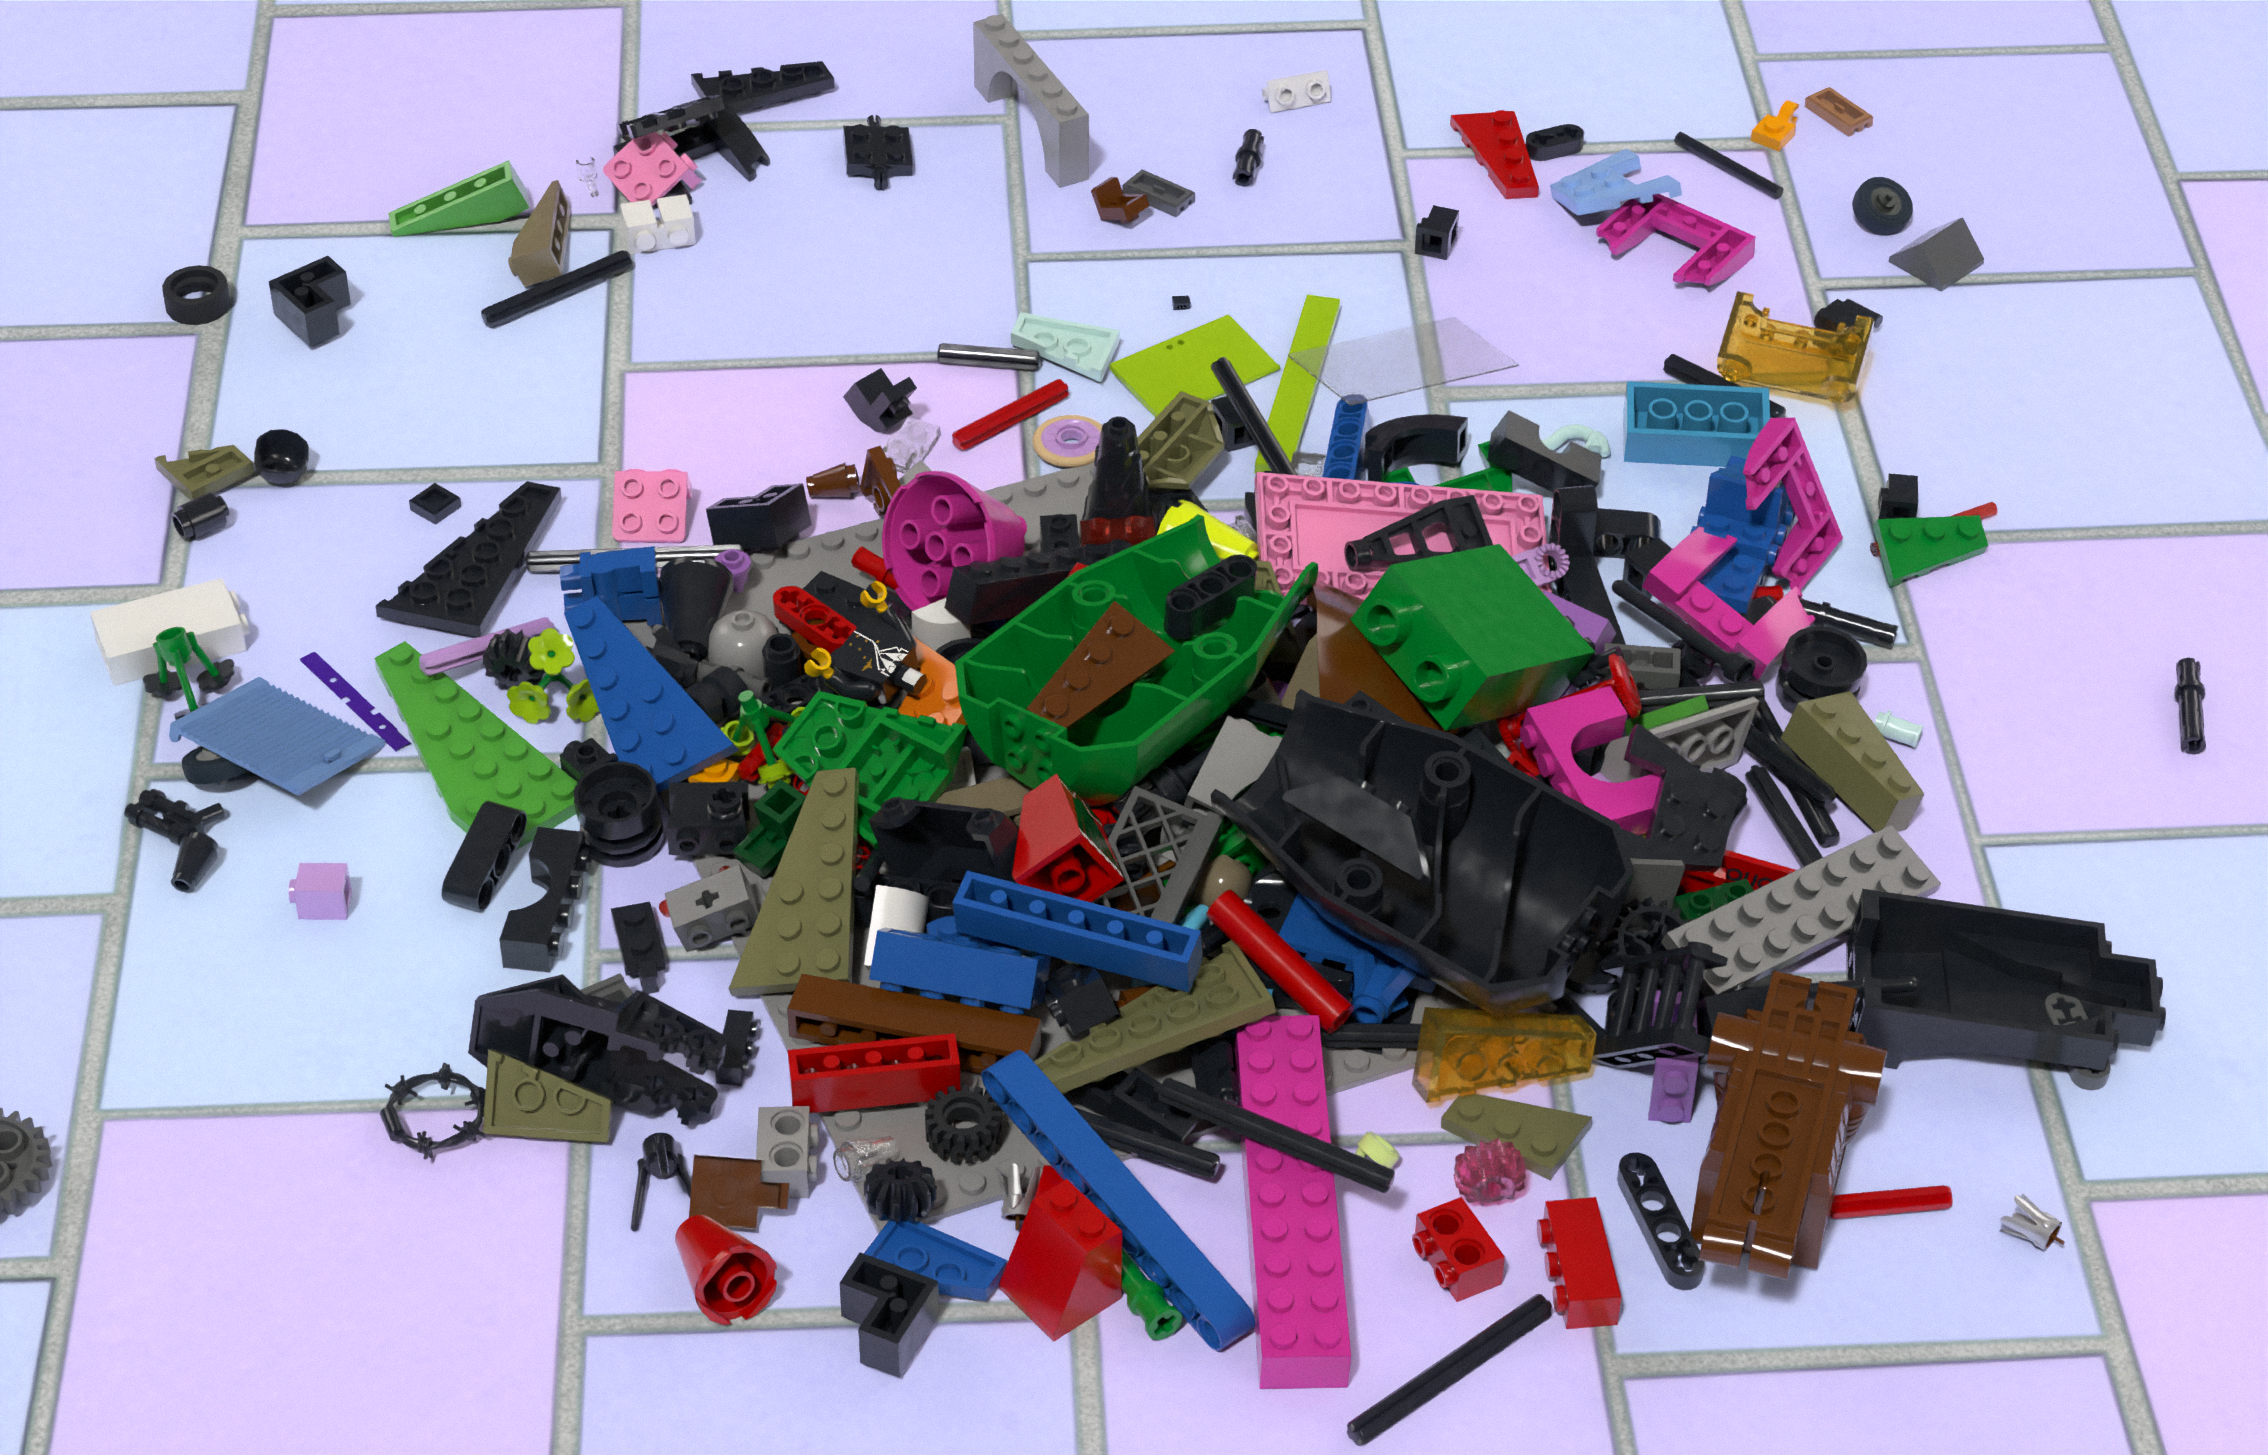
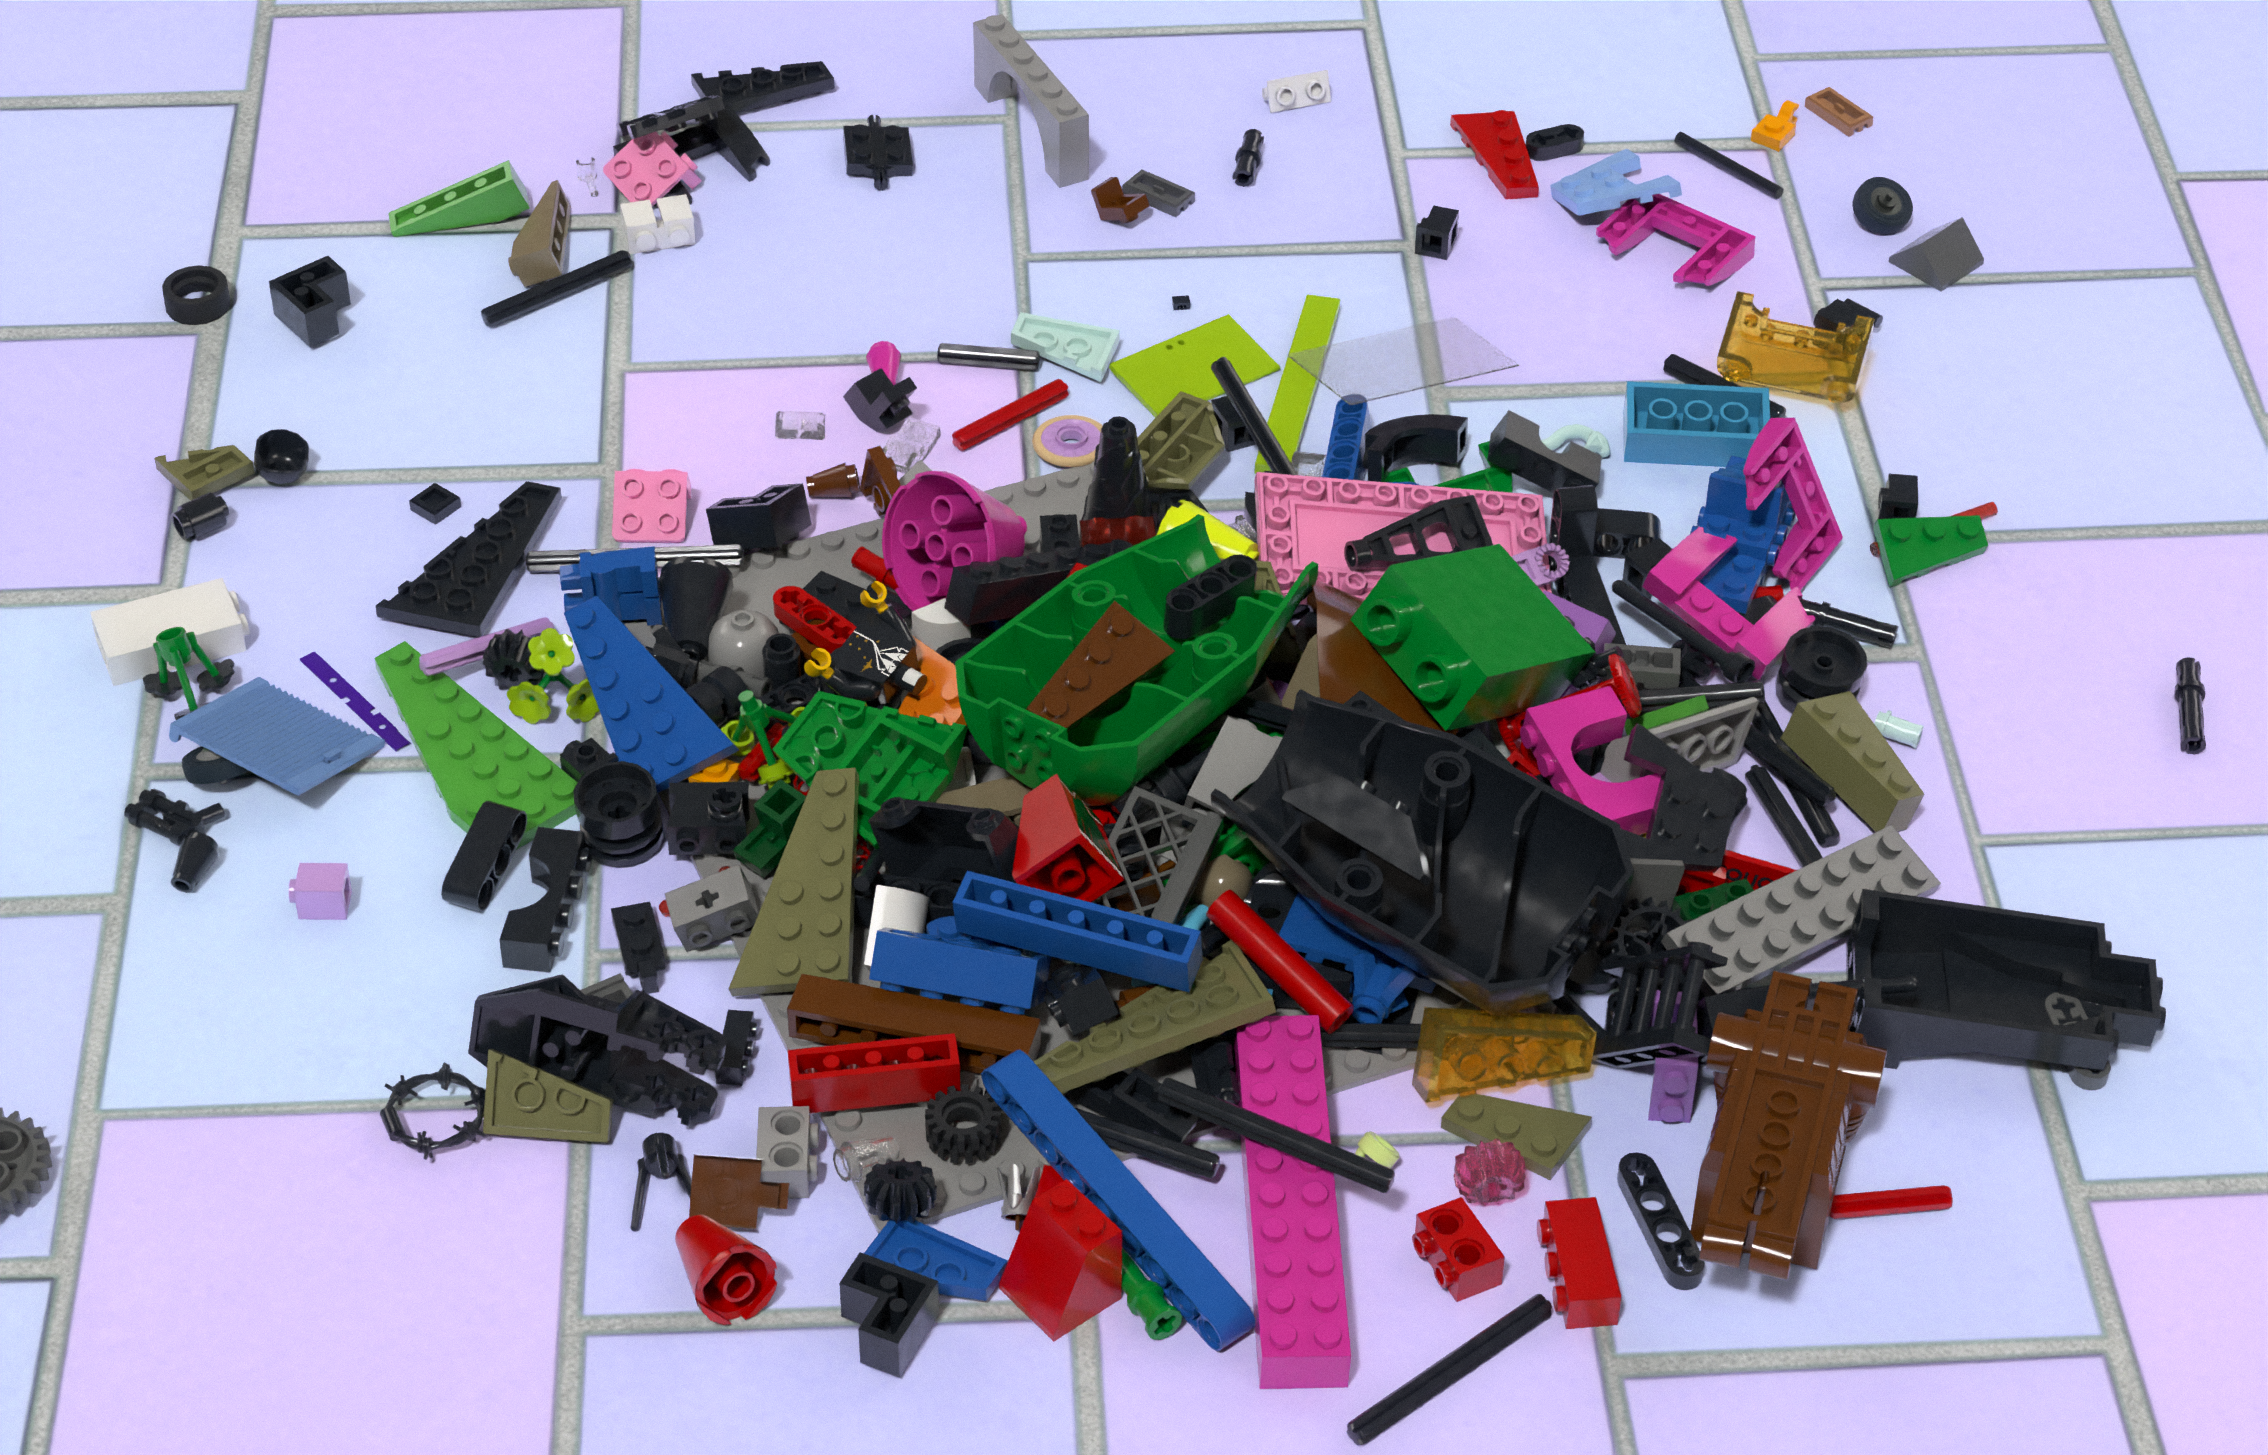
medium lavender hose [714,549,751,594] -> none
flat silver piece [1999,1193,2065,1251] -> none
none -> clear slope [775,411,826,440]
none -> dark pink cone [866,341,901,385]

